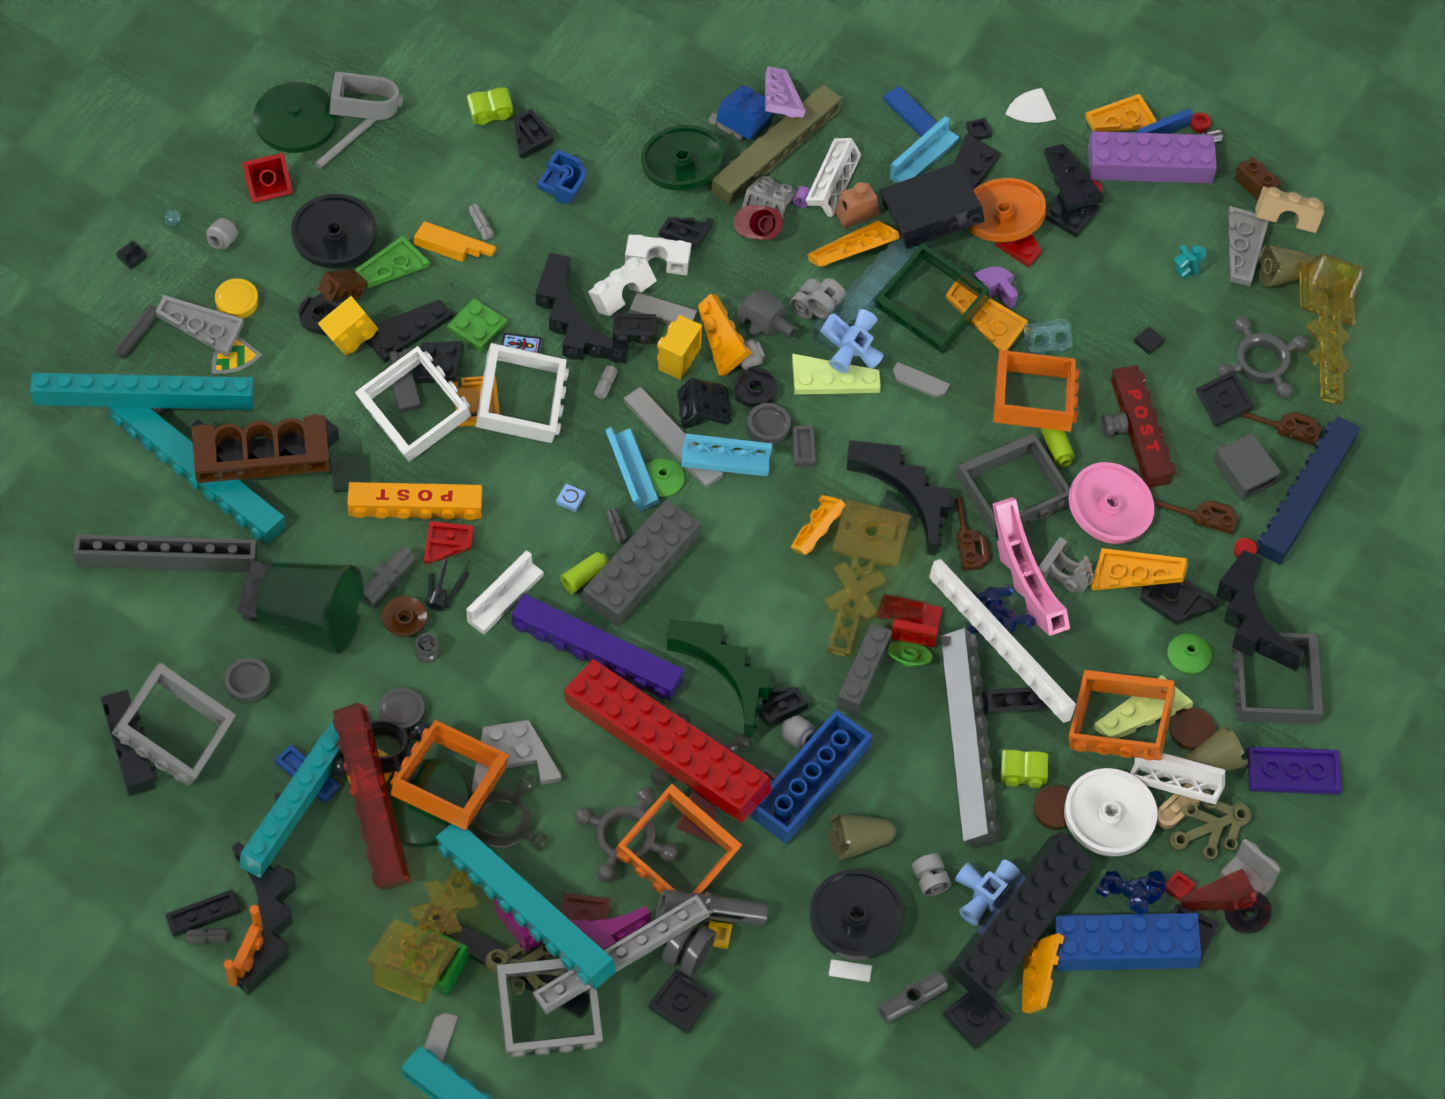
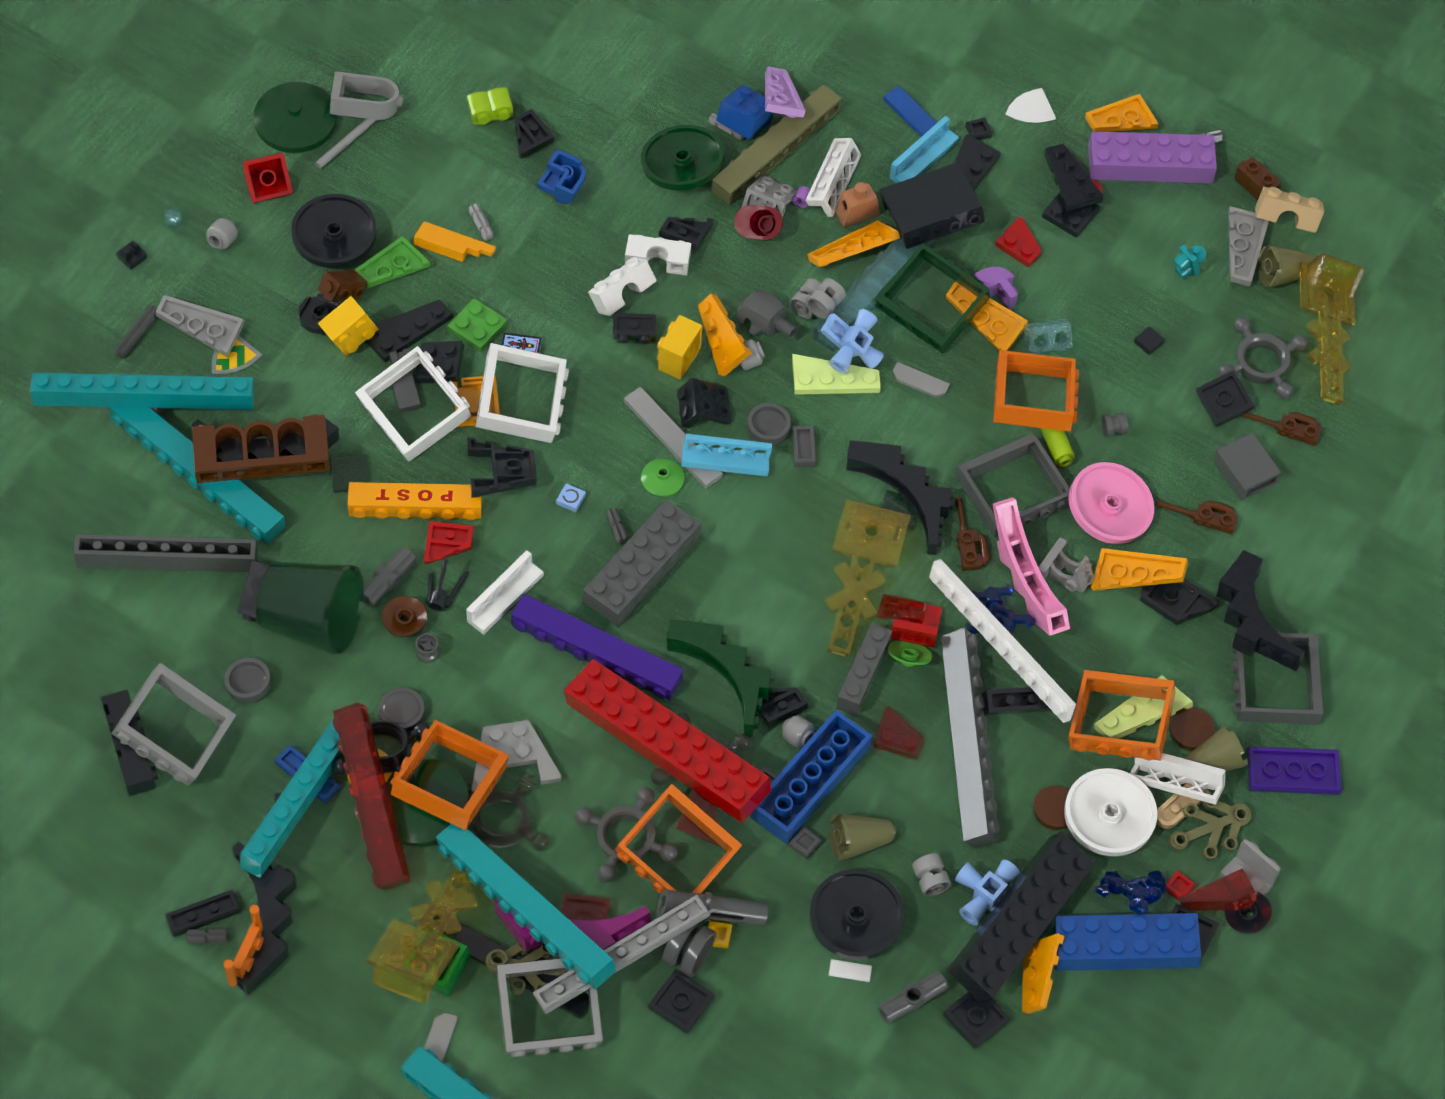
yellow piece [215,278,259,319] -> none
black arch [536,253,629,364] -> none
lime brick [560,552,609,594] -> none
light grey piece [594,365,618,399] -> none
medium azure fence [606,427,660,512] -> none
light grey tile [630,293,697,325] -> none
black plate [734,367,777,408] -> none
light orange wing [790,495,846,555] -> none
orange dish [967,178,1046,242] -> none
lime brick [1000,750,1048,788] -> none
clear red brick [1110,365,1176,488] -> none
blue tile [1137,109,1193,134] -> none
bright green dish [1167,633,1212,674] -> none
red tile [1190,113,1211,133] -> none
red tile [1233,538,1257,558] -> none
dark blue brick [1257,416,1361,565] -> none
none -> black wing [467,437,537,498]
none -> dark grey tile [789,826,822,859]
none -> clear red wing [873,706,924,760]

